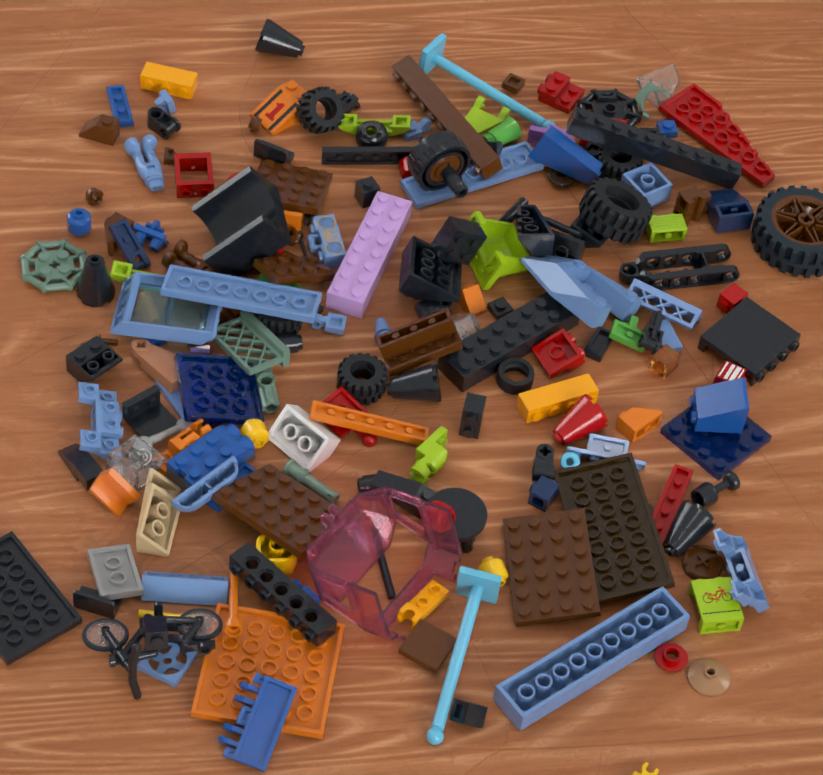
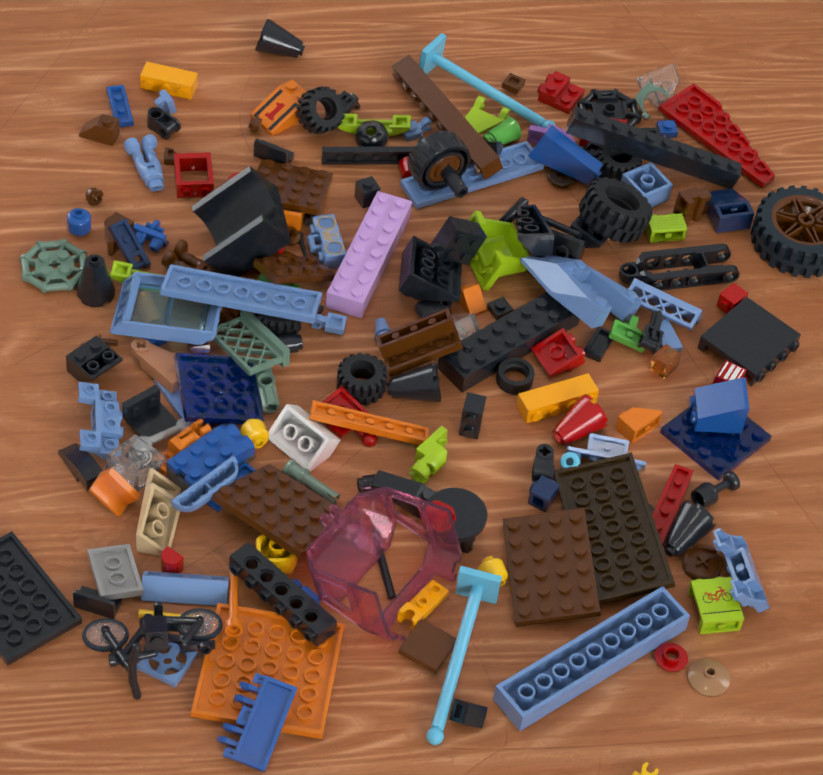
none -> red brick [161,546,184,573]

